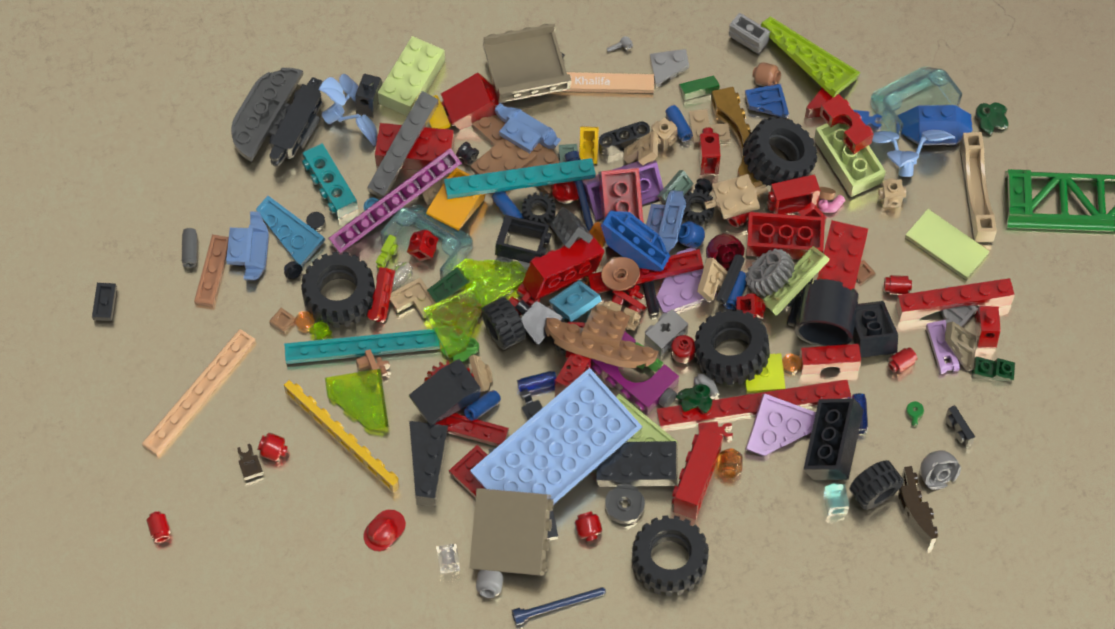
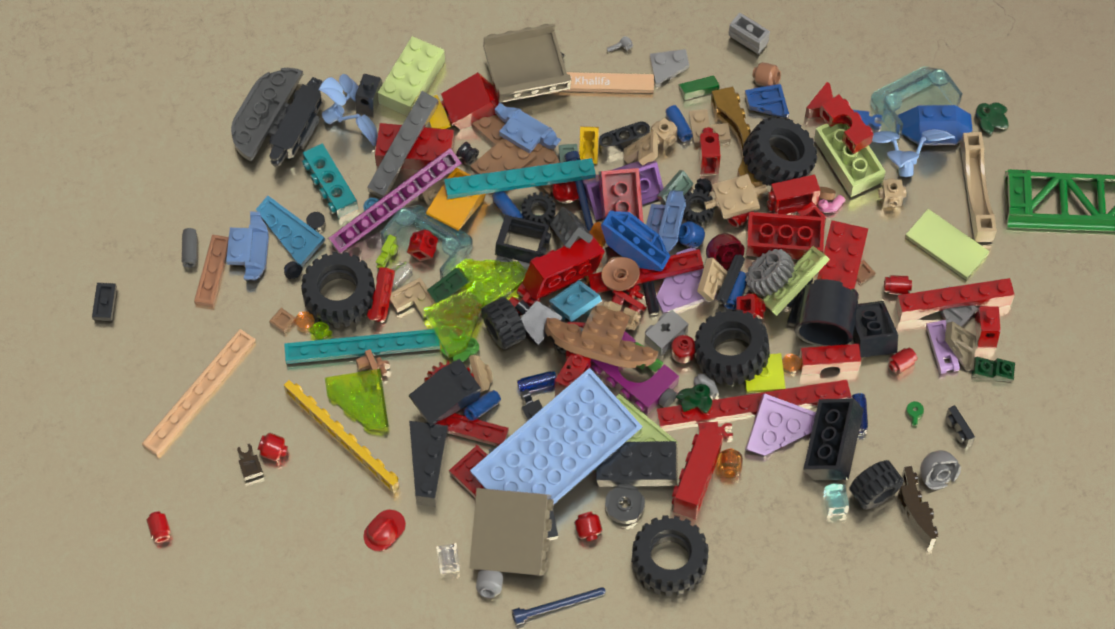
lime wing [761,16,860,97] -> none

